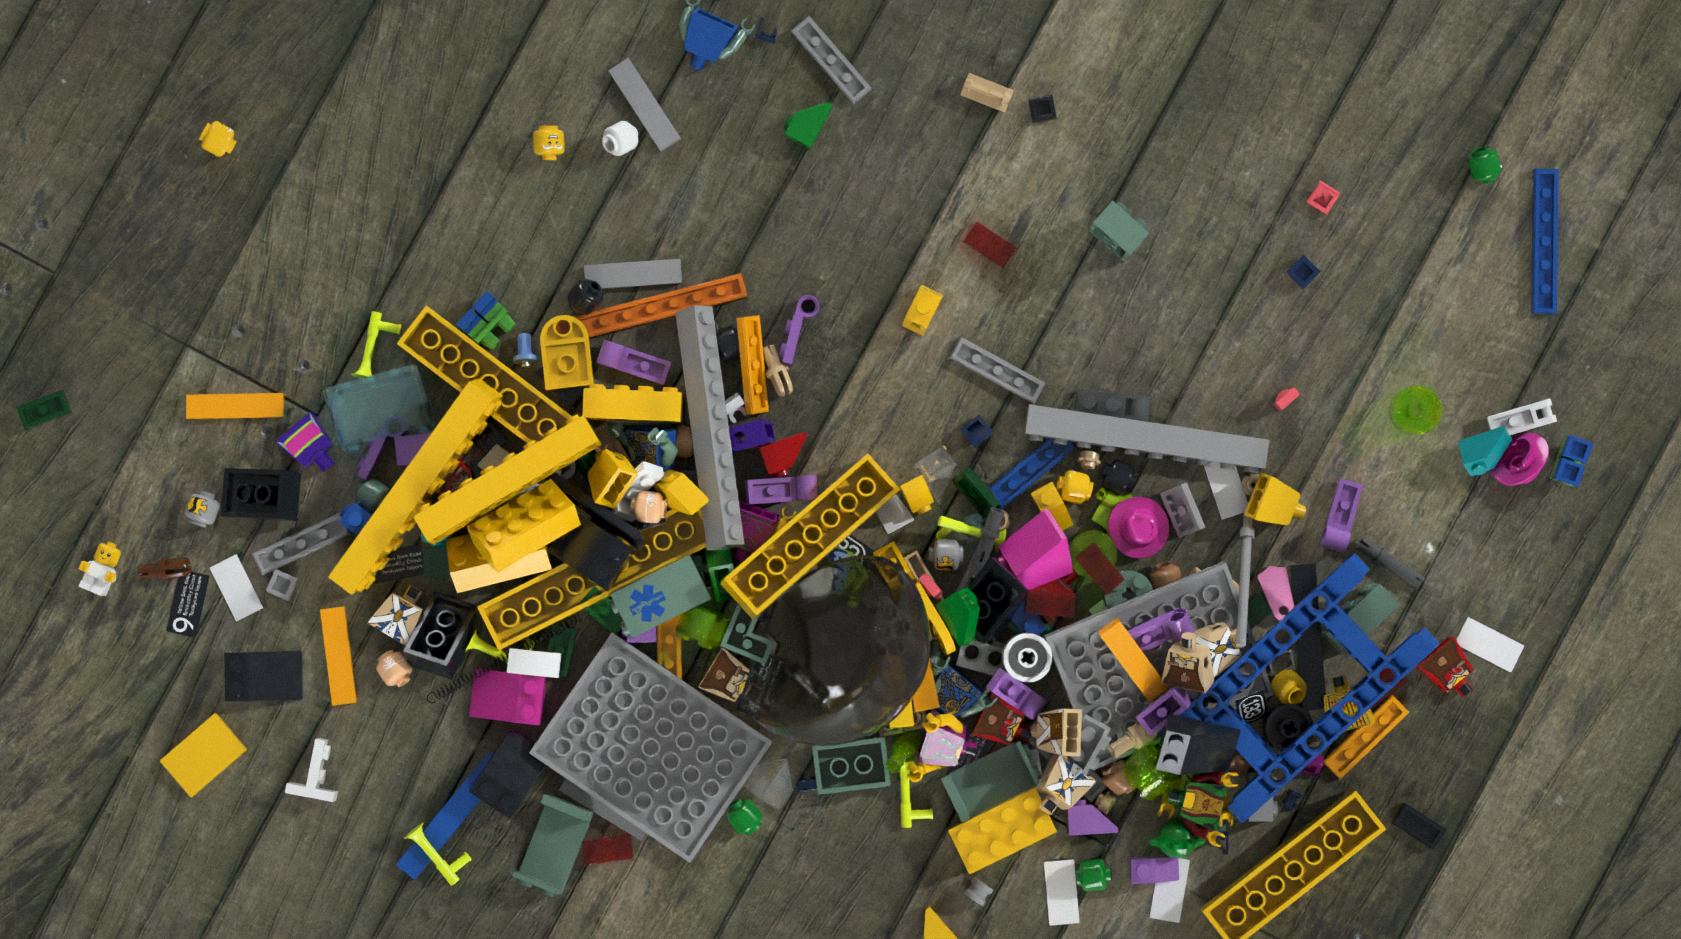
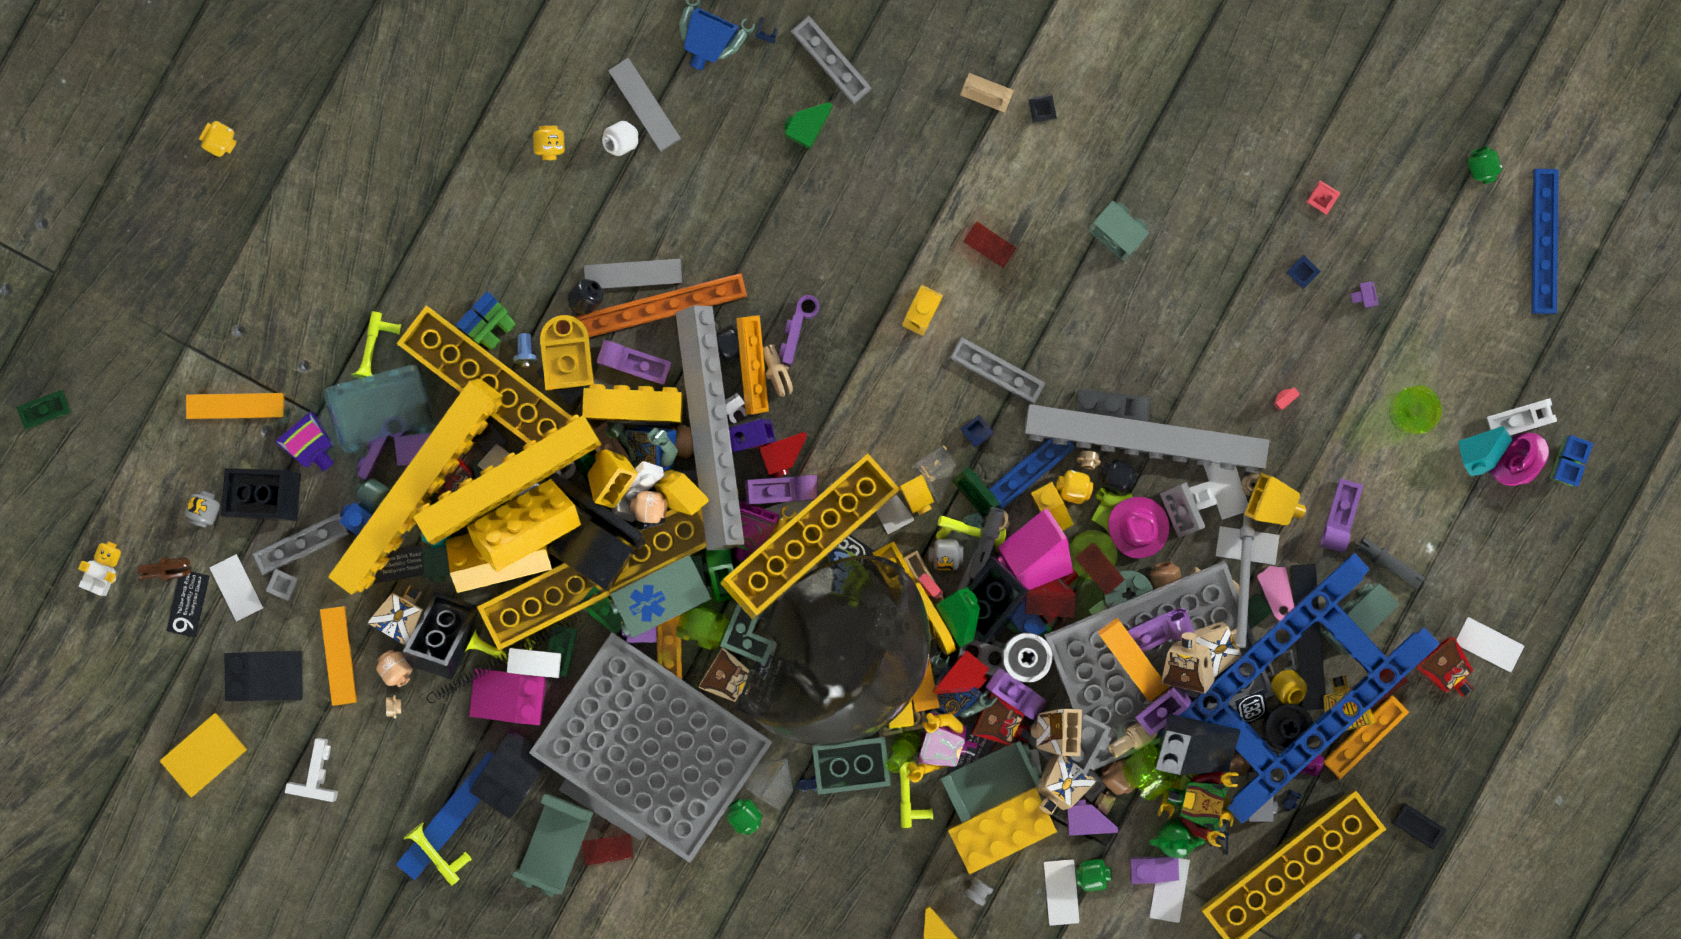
none -> tan plate [386,695,401,719]
none -> red slope [932,650,989,694]
none -> white tile [1189,481,1218,510]
none -> white sticker [1216,526,1280,565]
none -> medium lavender tile [1351,282,1379,308]

